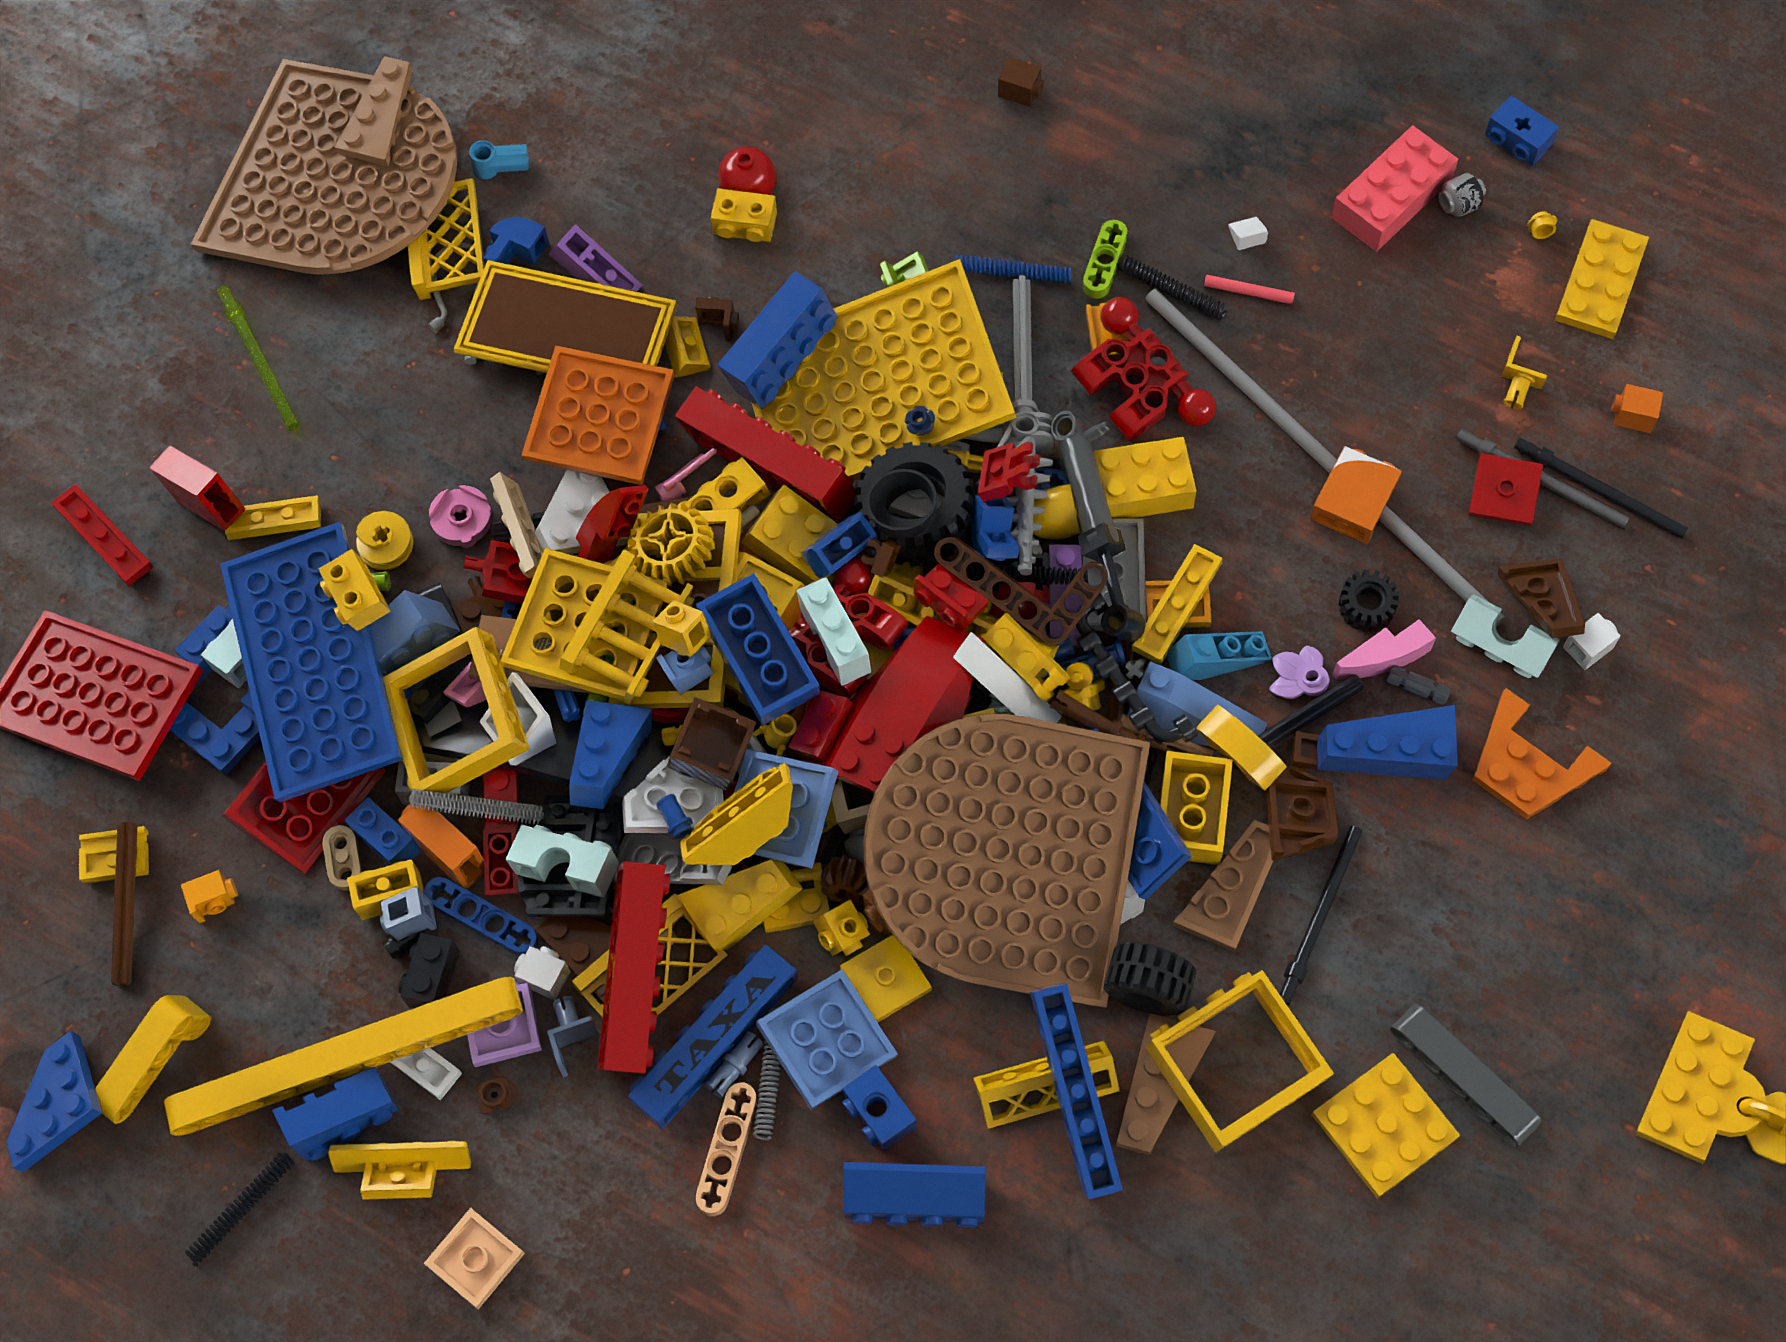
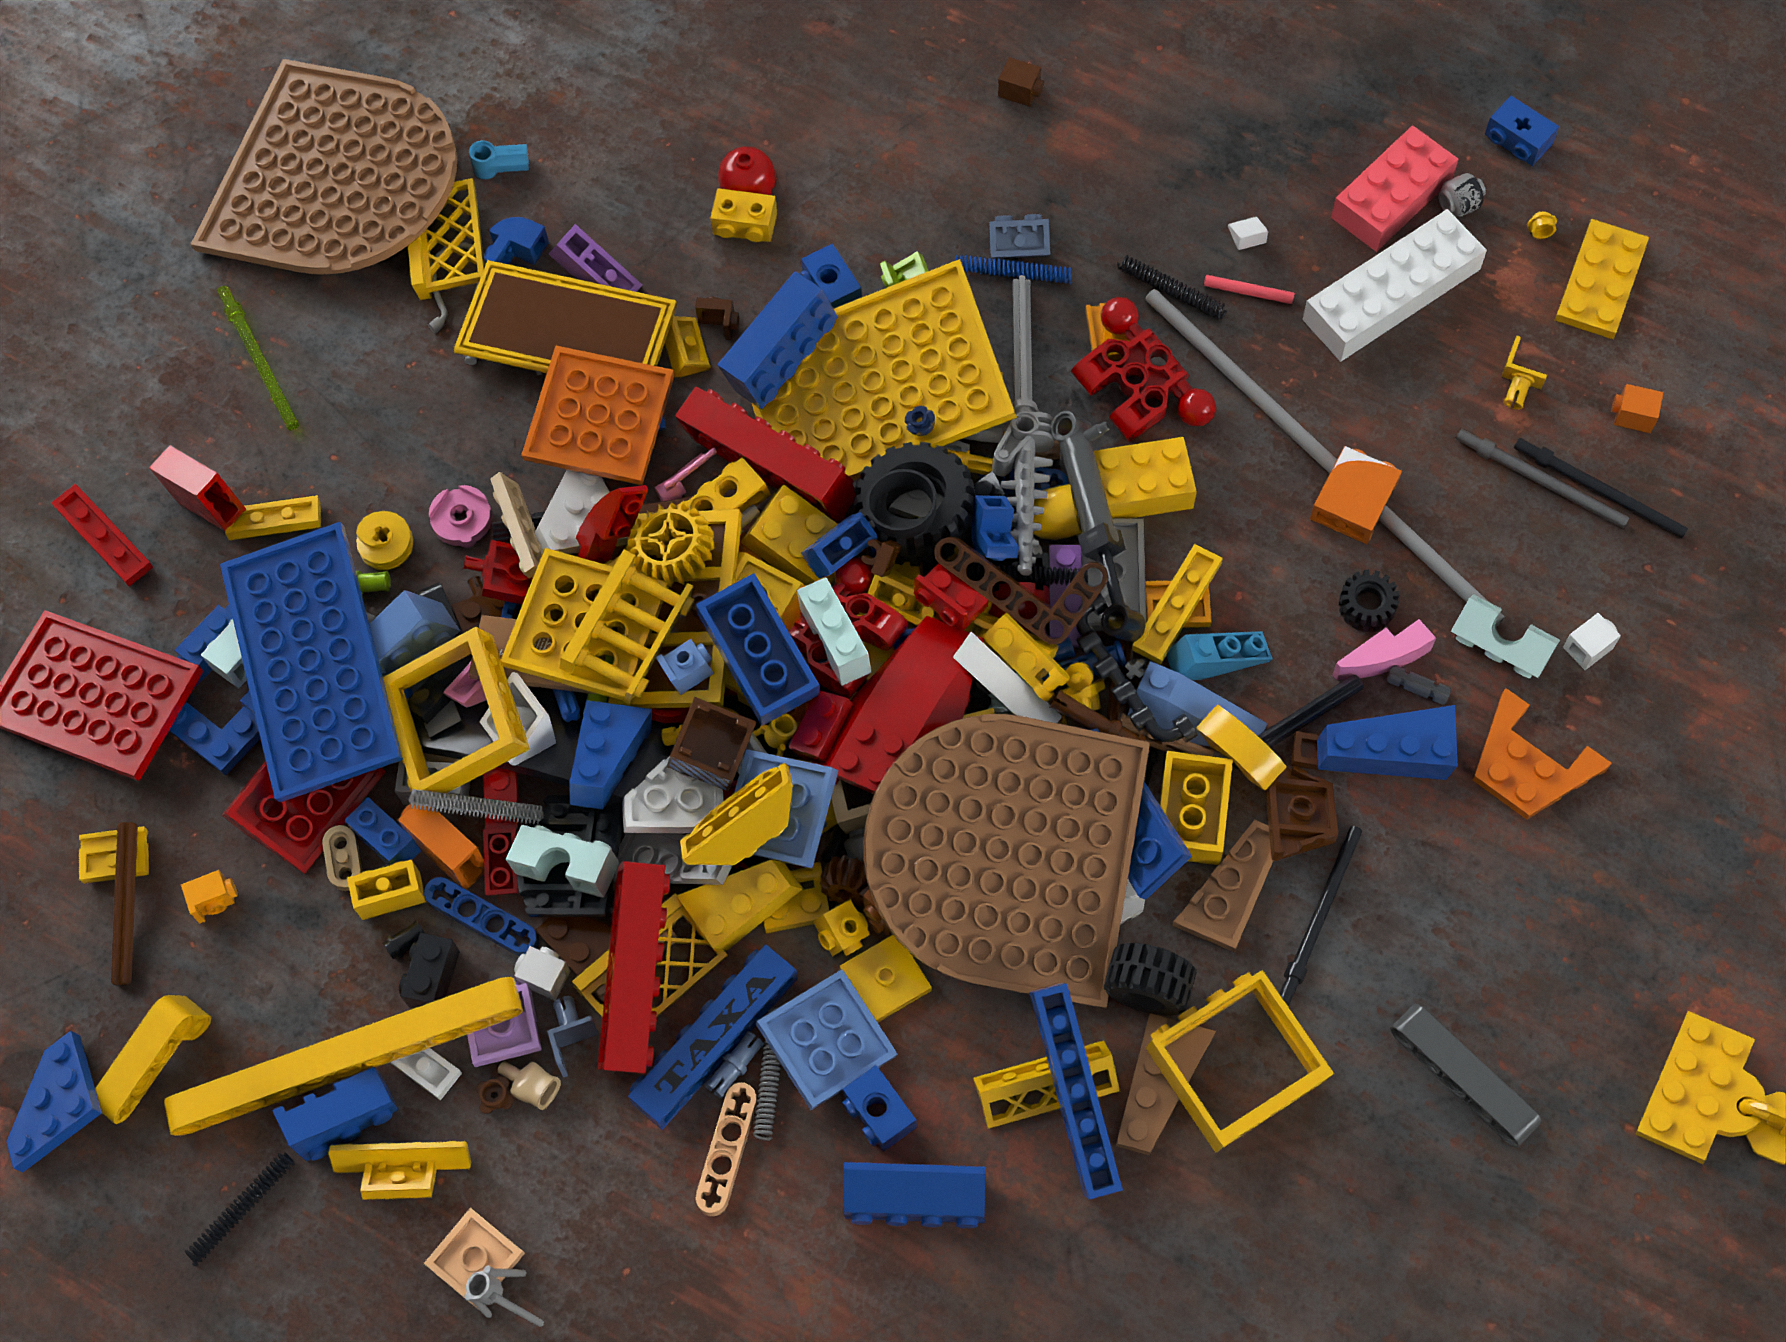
yellow brick [318,549,391,631] -> none
medium nougat wing [334,56,413,167] -> none
sand blue brick [380,886,437,941] -> none
yellow brick [652,600,711,657] -> none
blue pin [656,794,693,839] -> none
red plate [978,442,1040,502] -> none
lime beam [1083,220,1127,299] -> none
lavender plate [1269,646,1330,699] -> none
yellow plate [1311,1053,1460,1199] -> none
red plate [1468,453,1543,526] -> none
reddish brown wing [1498,558,1585,638] -> none
none -> light grey plant [465,1265,544,1327]
none -> tan piece [498,1061,561,1110]
none -> blue brick [800,243,862,309]
none -> sand blue bracket [989,214,1050,259]
none -> white brick [1302,209,1487,362]

